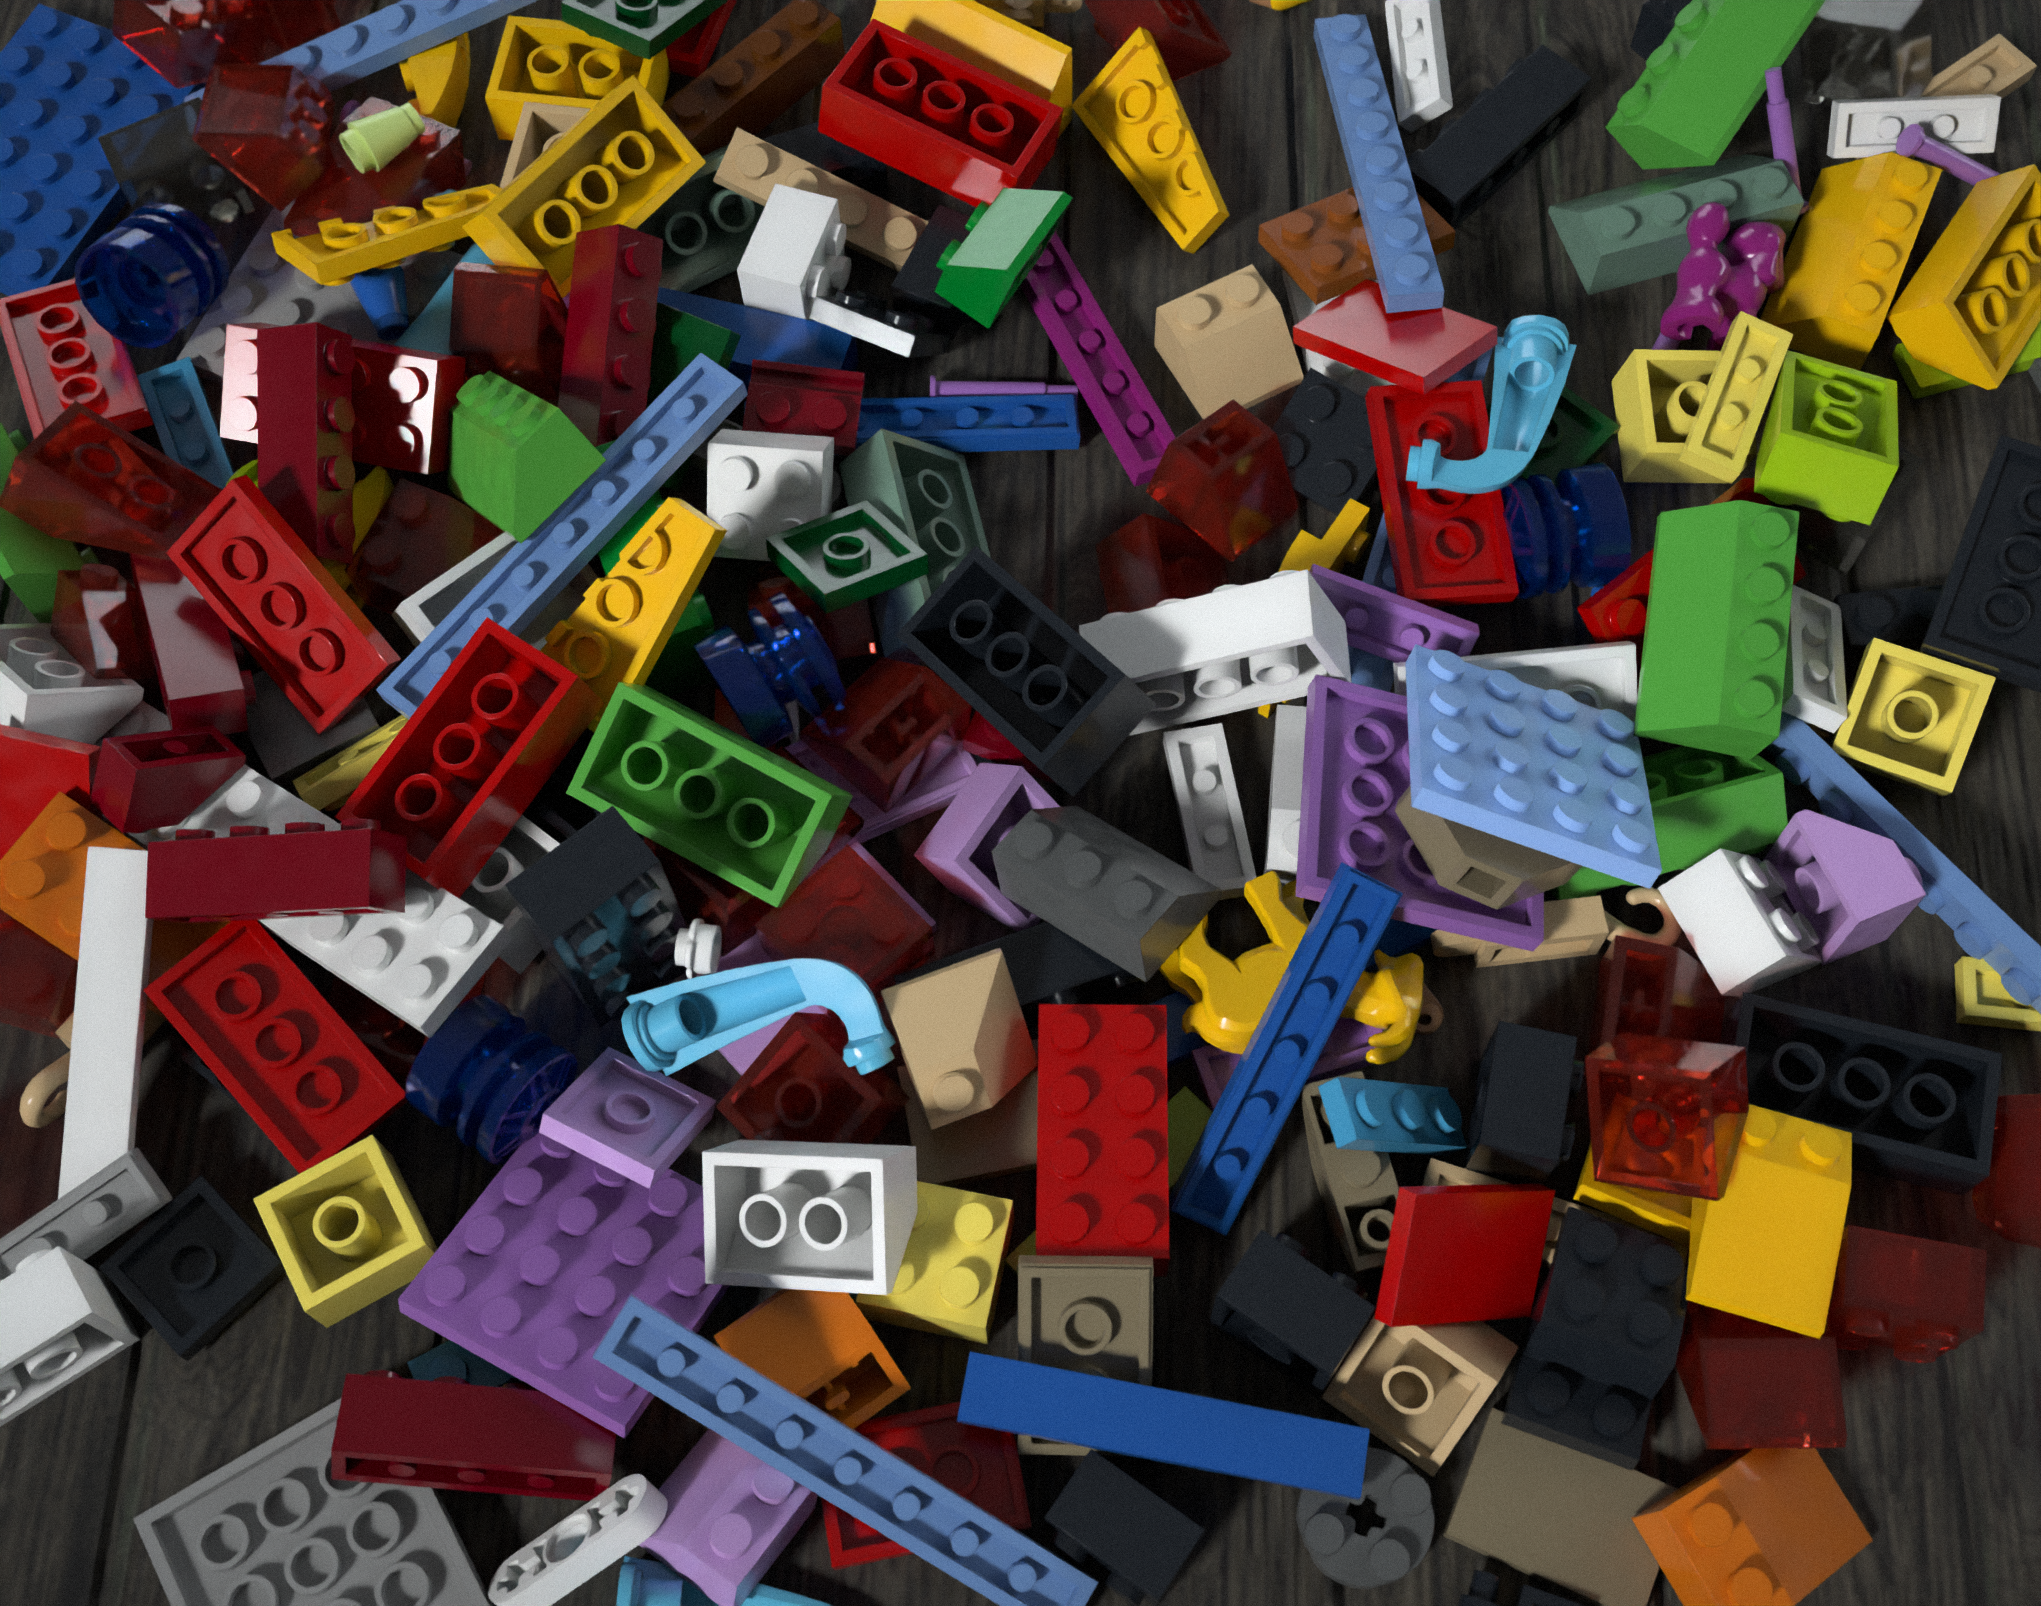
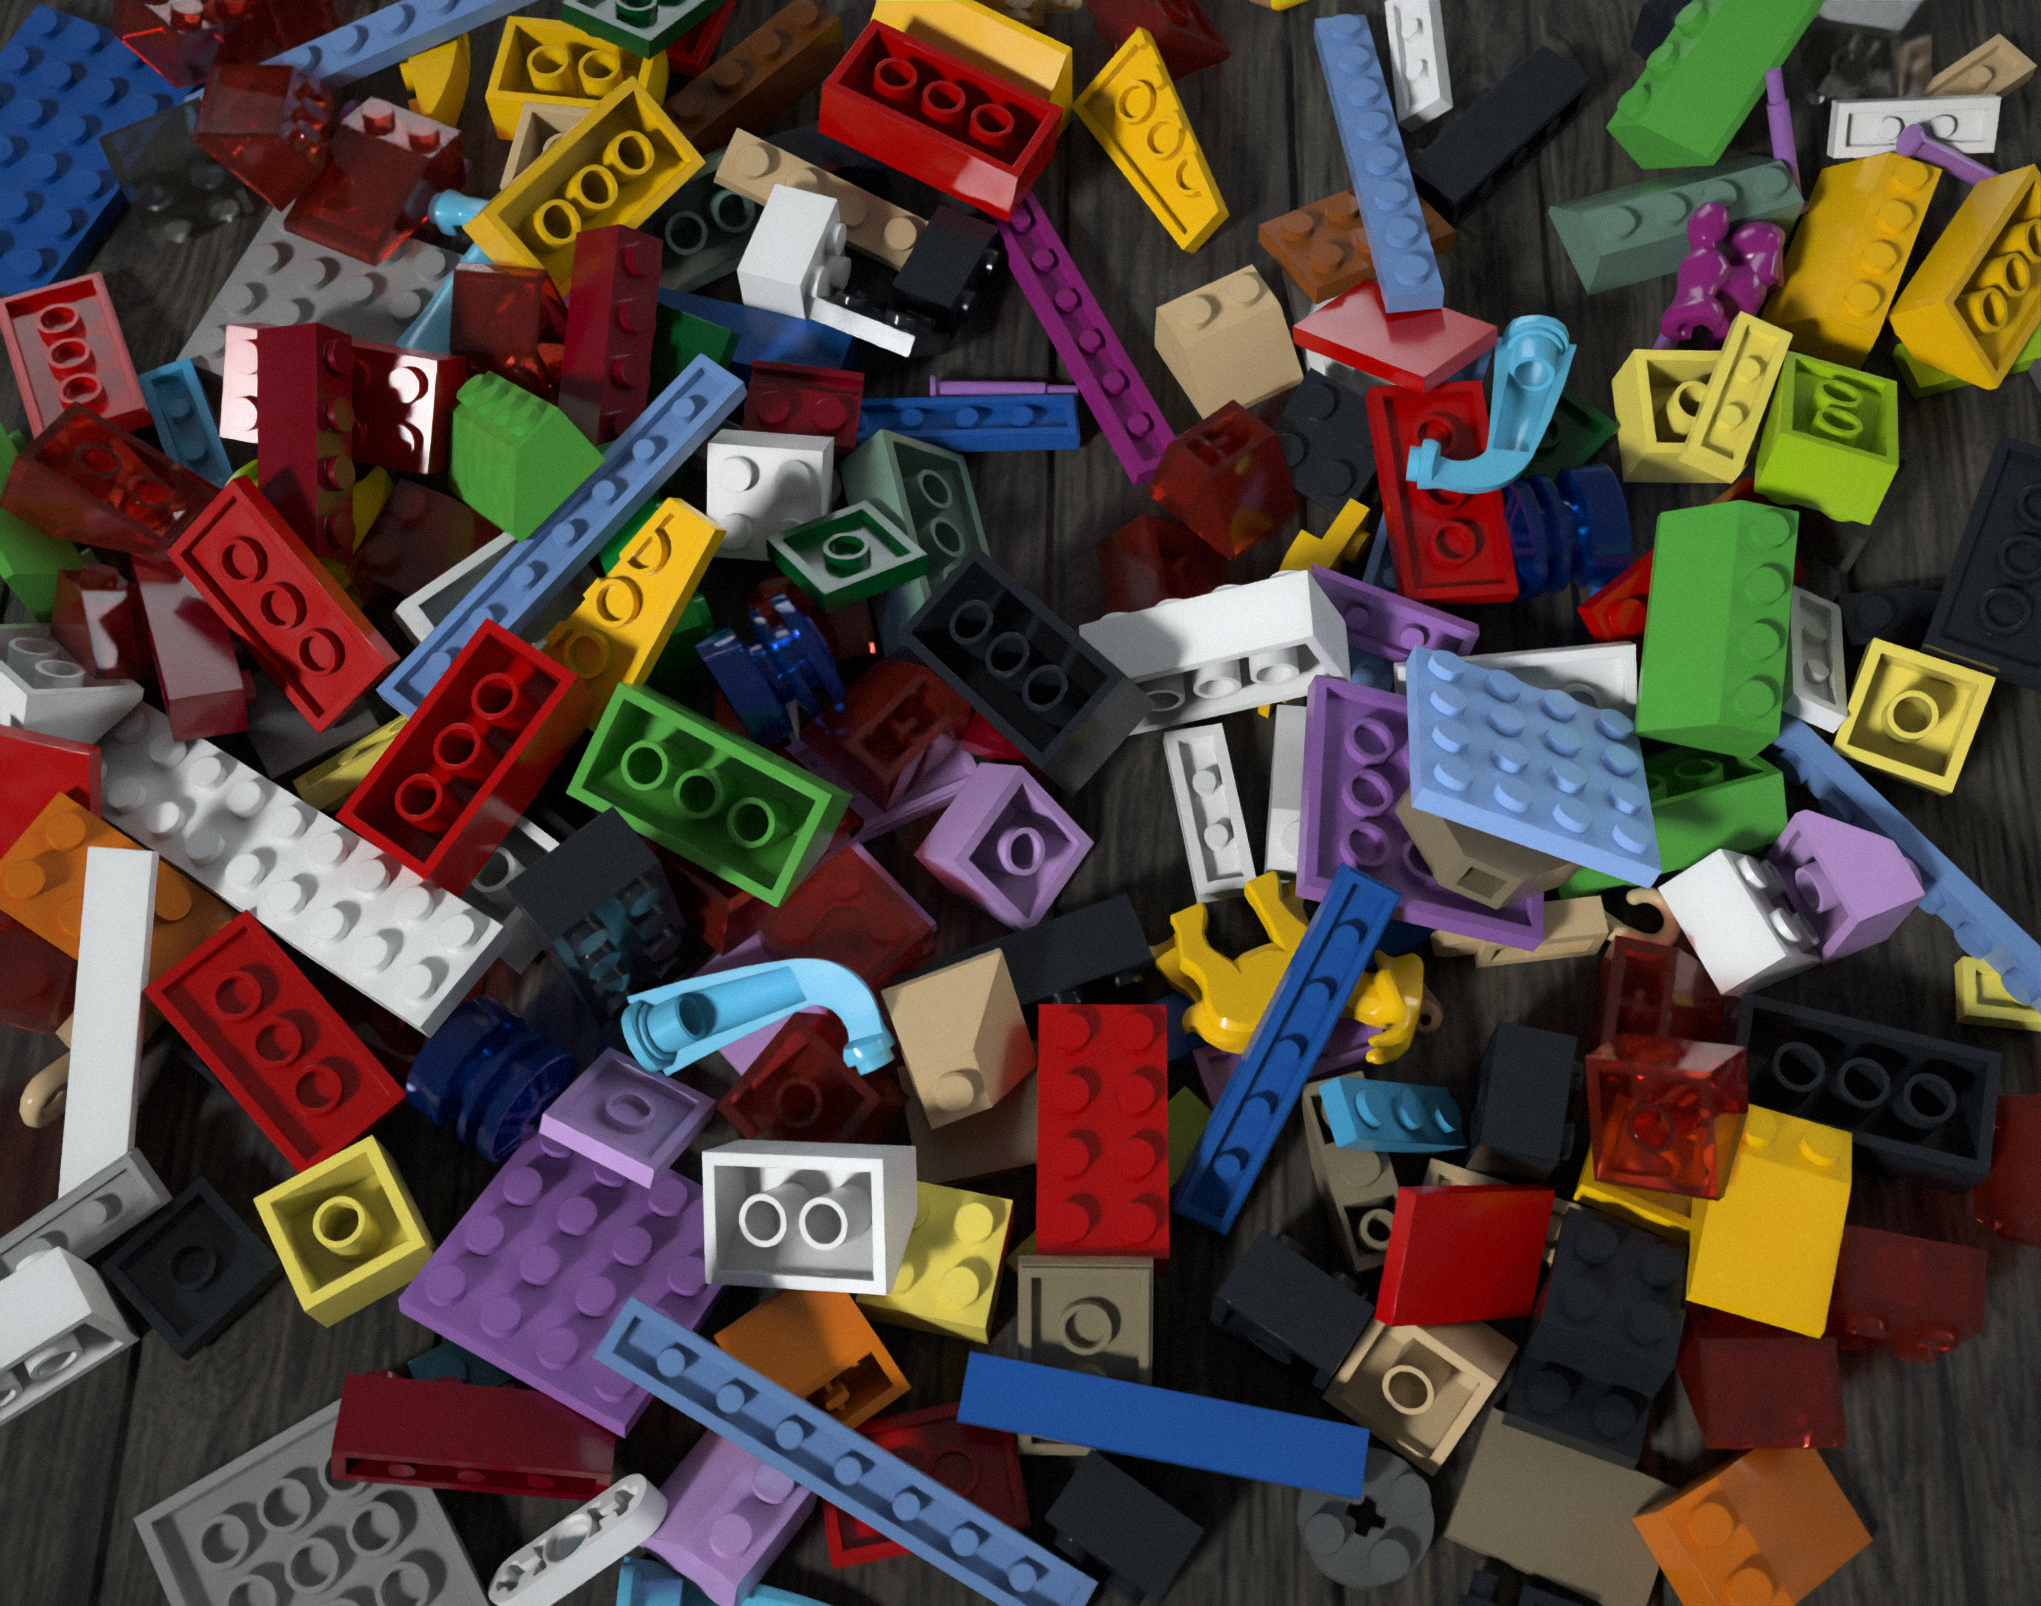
clear blue wheel [75,202,229,348] -> none
dark red slope [90,725,246,833] -> none
dark red brick [145,818,407,924] -> none
yellow wing [271,184,503,286] -> none
yellowish green cone [339,102,426,174] -> none
blue cone [350,266,410,341] -> none
white plate [675,918,722,979] -> none
green slope [934,188,1073,329] -> none
dark grey slope [991,805,1222,982] -> none

